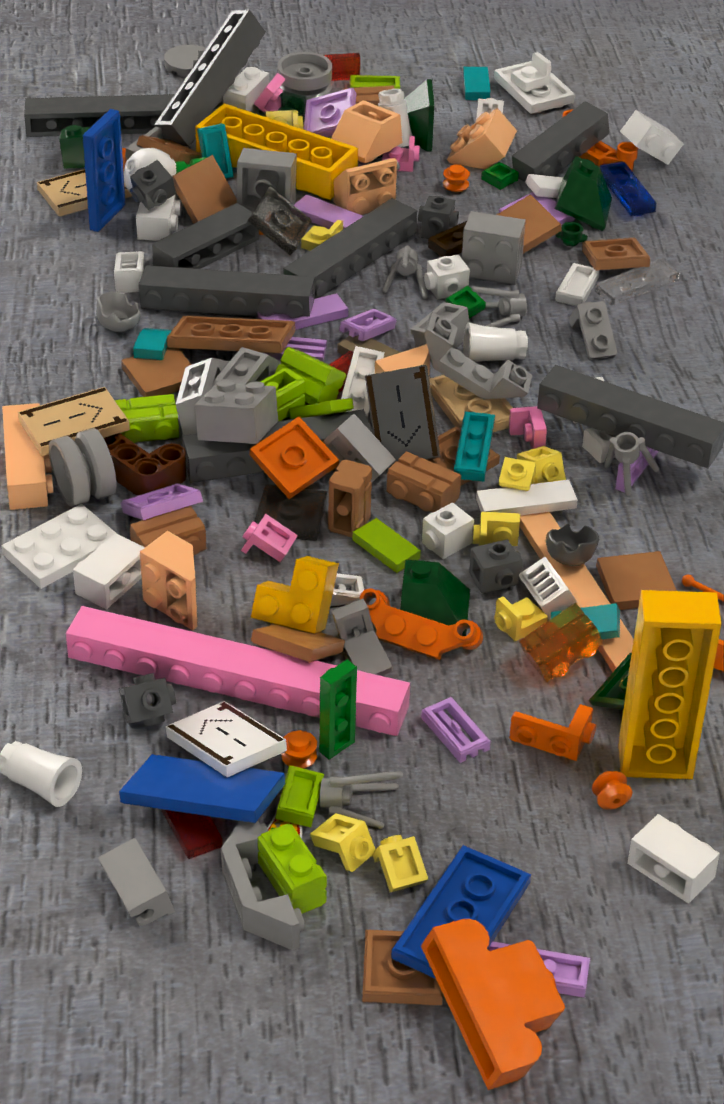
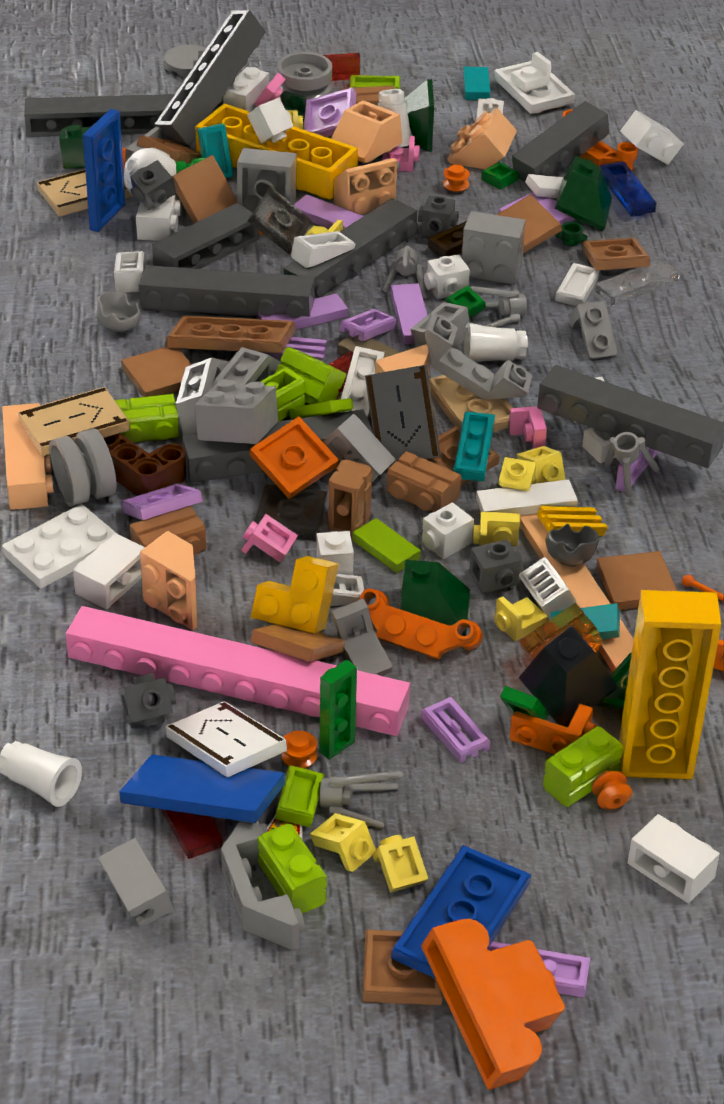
teal slope [133,328,172,360] -> none
none -> white brick [247,98,294,144]
none -> white slope [291,231,355,268]
none -> white brick [317,531,354,575]
none -> lavender tile [391,283,427,344]
none -> green tile [500,686,549,721]
none -> black slope [519,625,618,727]
none -> yellow tile [537,506,608,536]
none -> lime brick [543,726,623,807]

